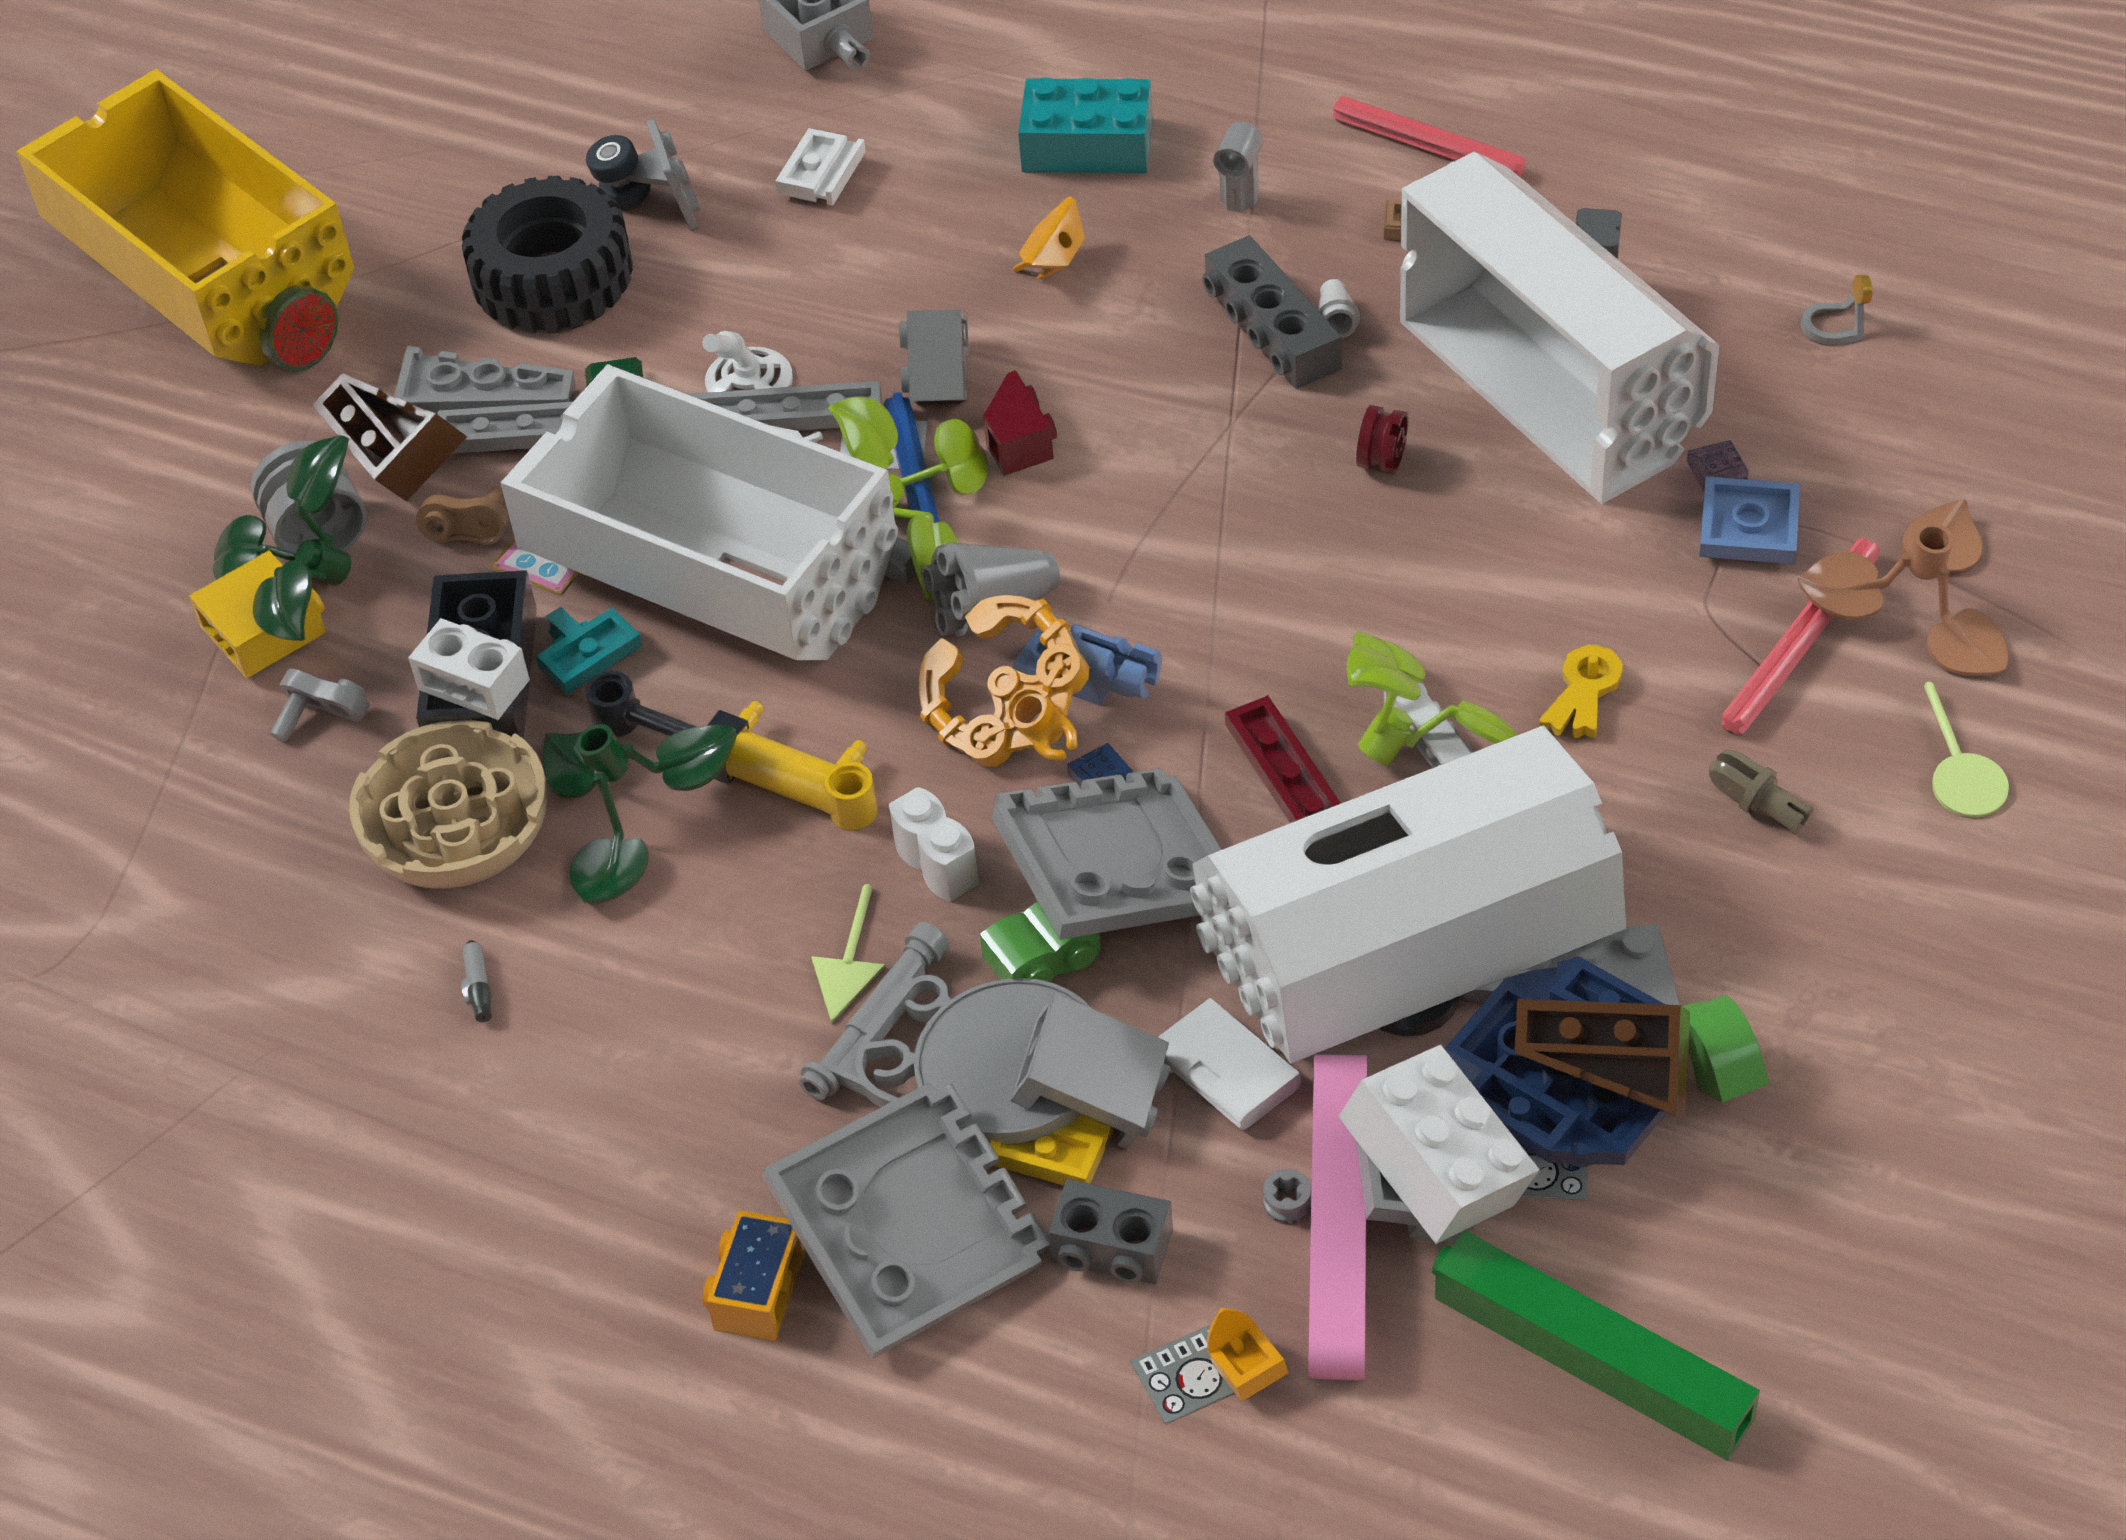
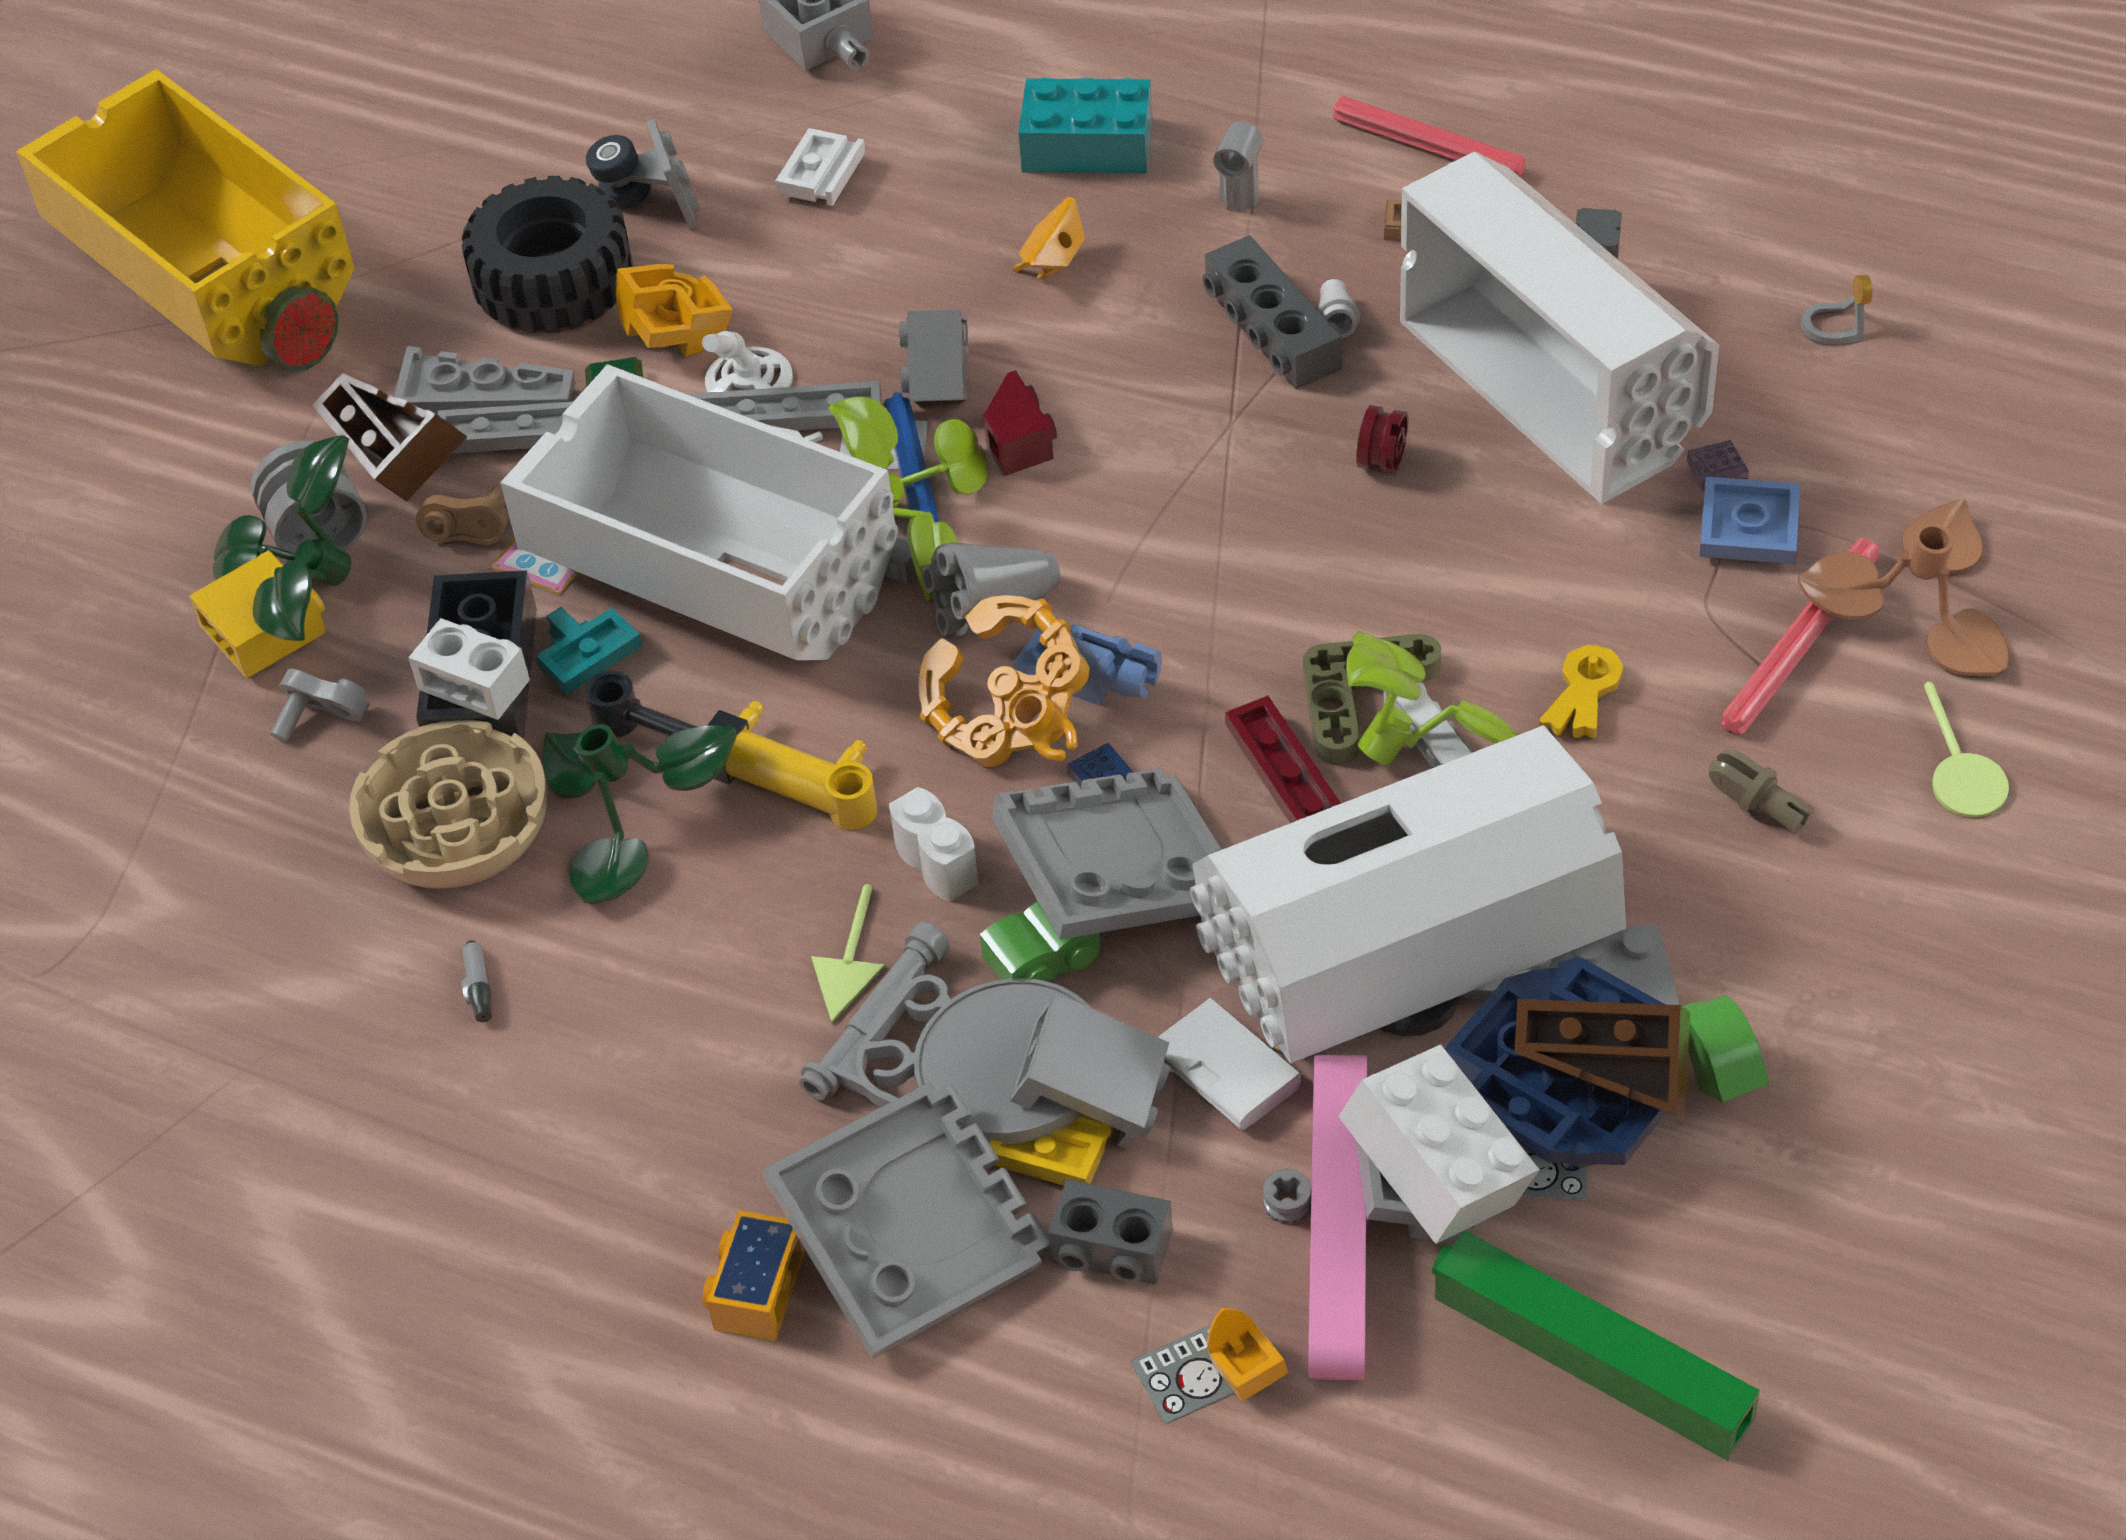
none -> light orange brick [616,264,733,357]
none -> olive beam [1303,634,1441,765]

